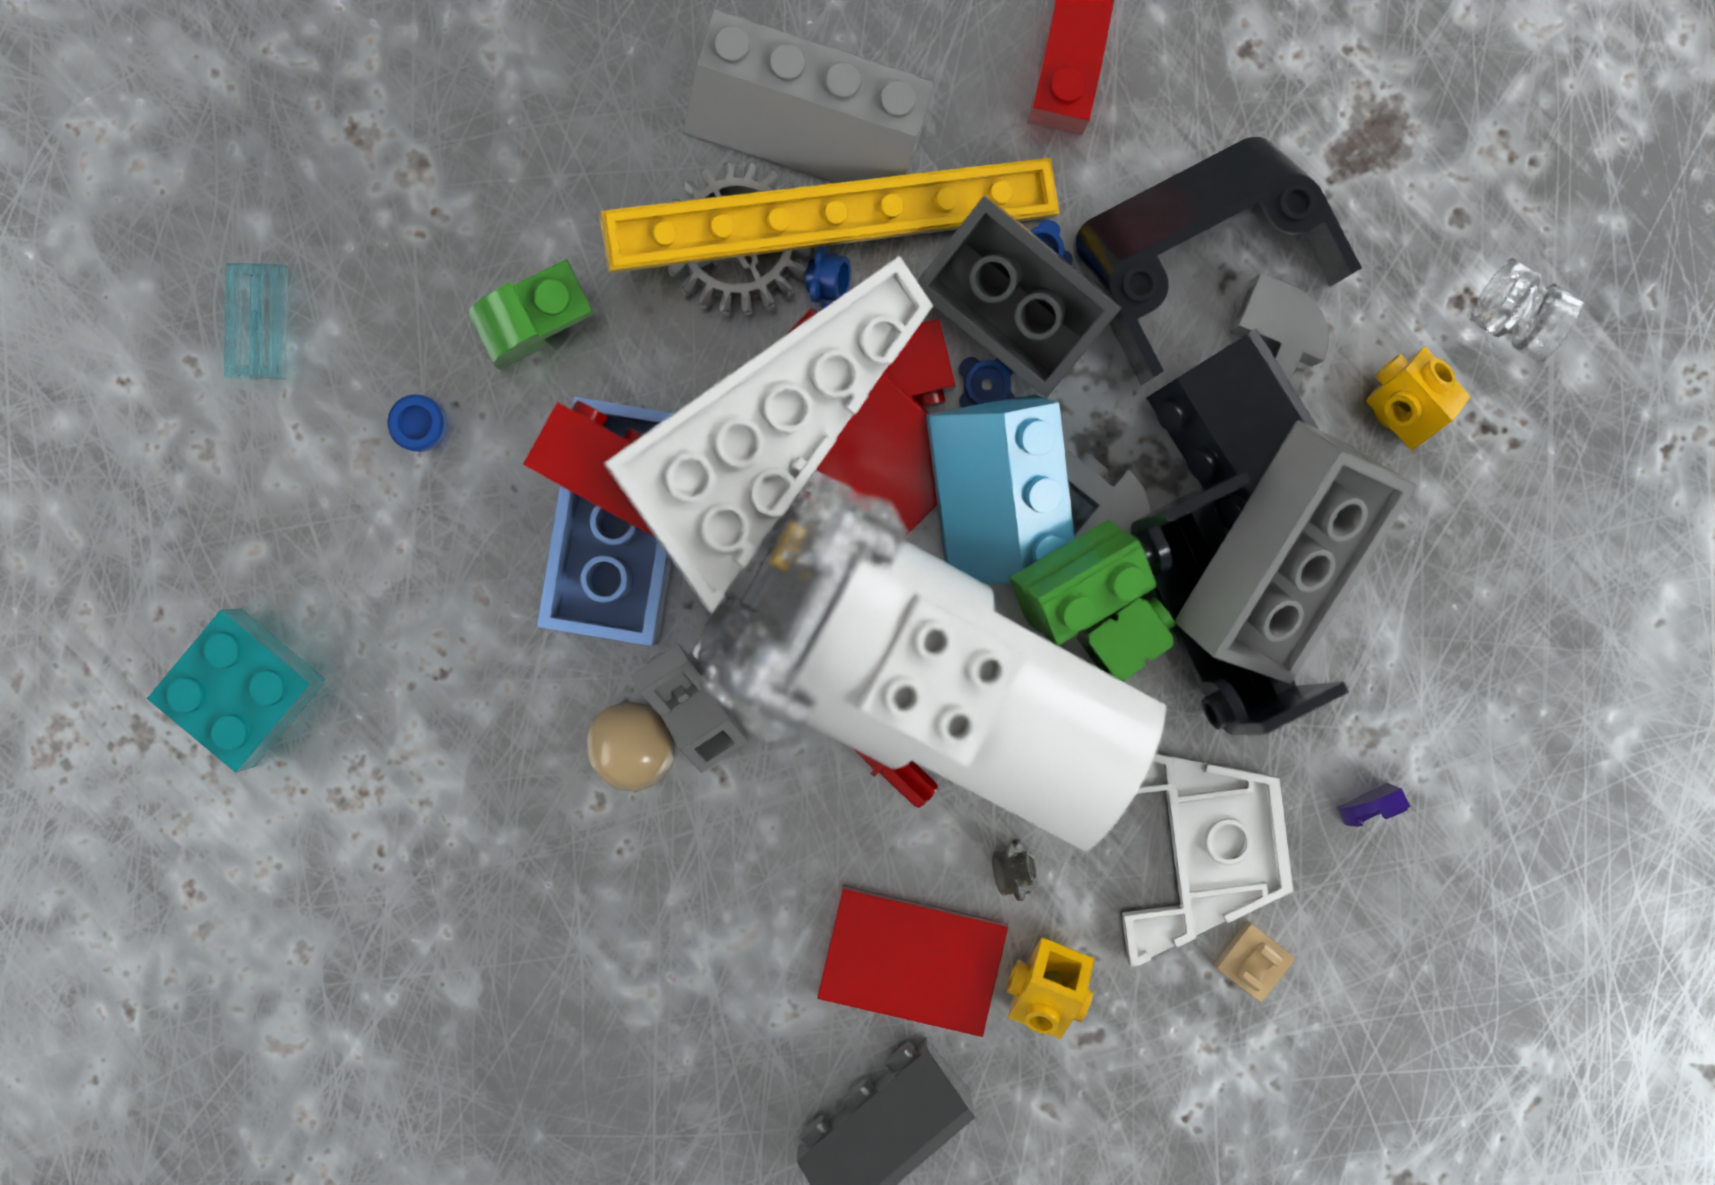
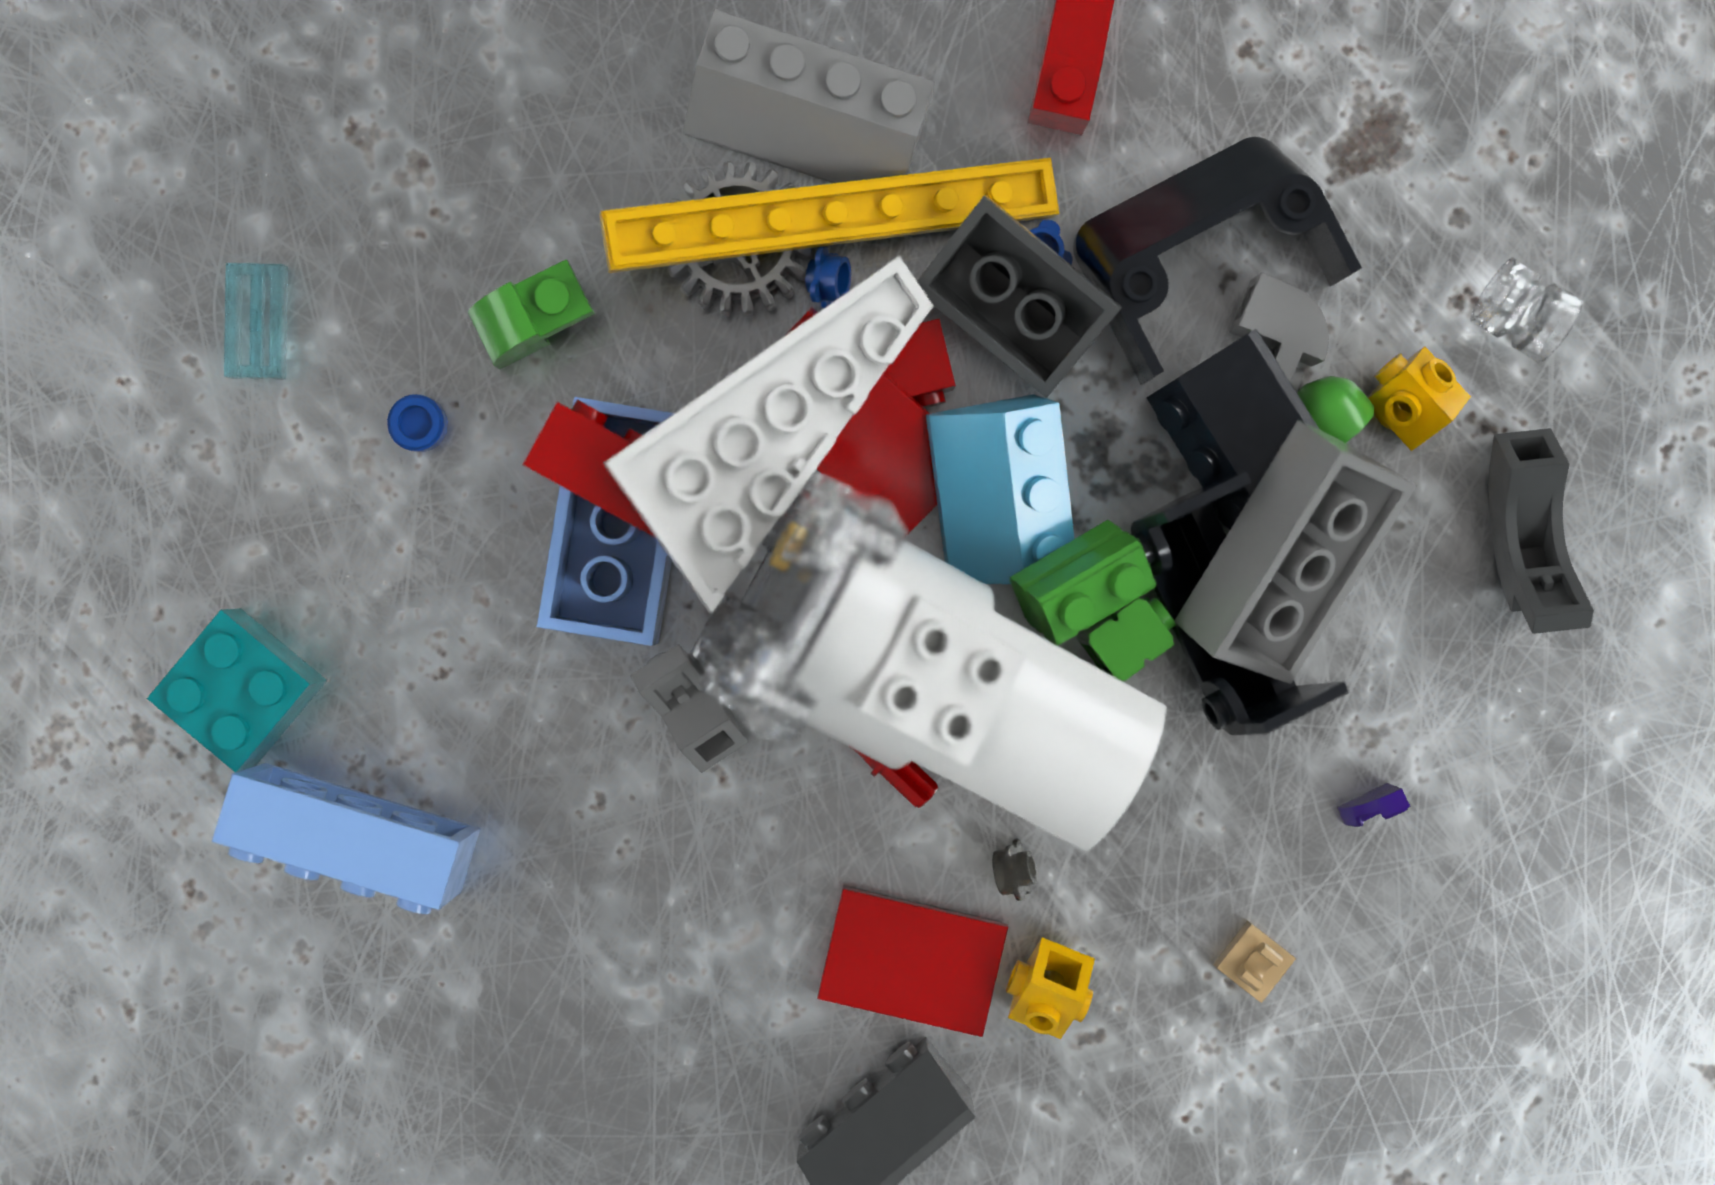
tan hair [587,701,674,792] -> none
blue plate [959,357,1015,408] -> none
light grey brick [1065,451,1150,538] -> none
white wing [1122,753,1294,967] -> none
none -> light blue brick [212,763,481,914]
none -> bright green hair [1296,376,1374,443]
none -> dark grey arch [1489,428,1594,634]

